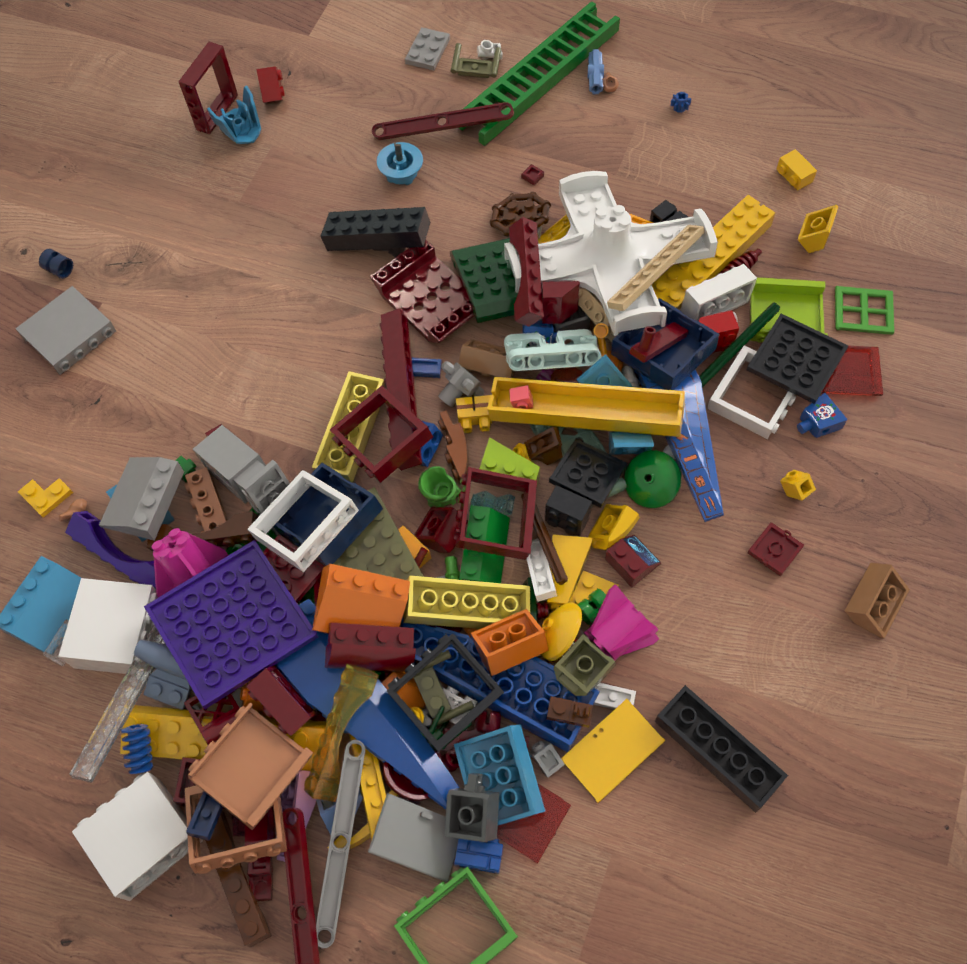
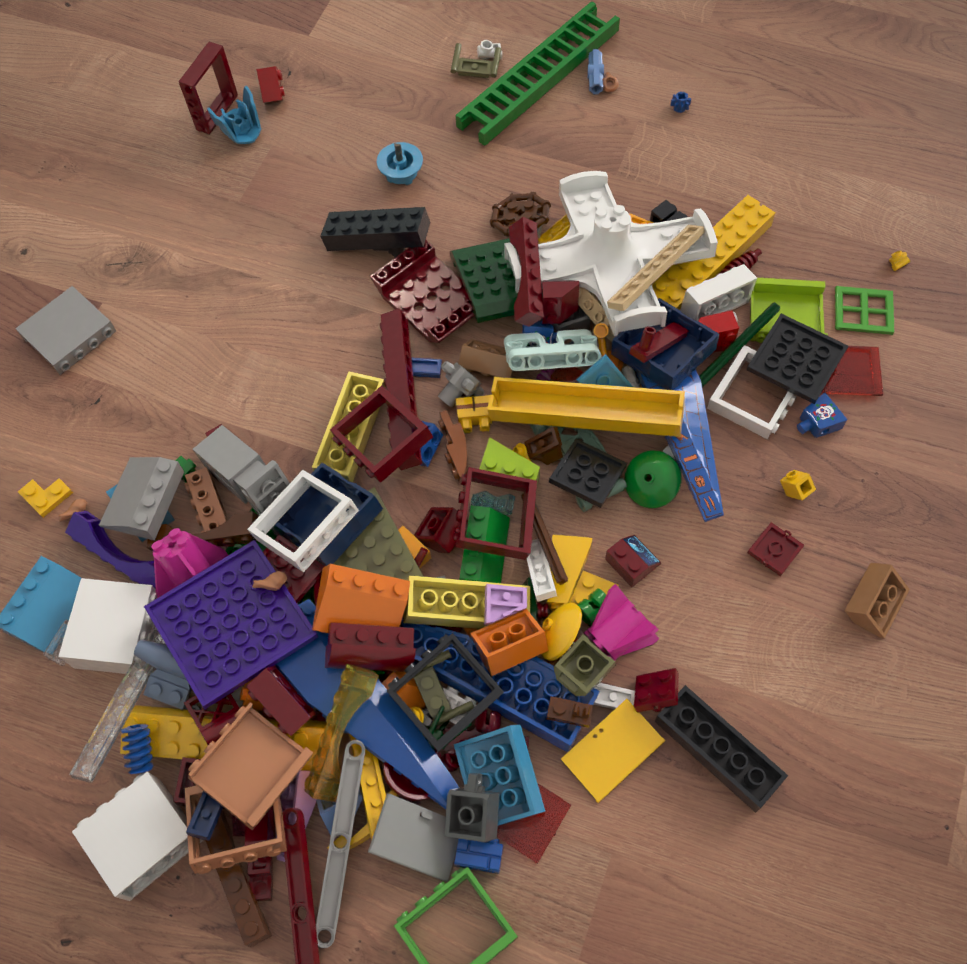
dark blue wheel [39,249,74,279] -> none
dark red beam [372,102,514,140] -> none
light grey plate [405,27,450,71] -> none
bright green hair [418,466,462,507] -> none
bright green pin [445,556,460,580] -> none
coral plate [509,385,533,409] -> none
dark red tile [521,164,544,186] -> none
light grey bracket [529,741,565,777] -> none
black brick [545,485,592,537] -> none
yellow slope [588,504,640,550] -> none
dark azure slope [609,431,654,455] -> none
yellow brick [776,149,817,191] -> none
yellow slope [798,205,838,253] -> none
none -> nougat animal [252,571,287,591]
none -> lavender wing [484,584,527,625]
none -> dark red plate [634,668,679,713]
none -> yellow plate [889,250,910,271]

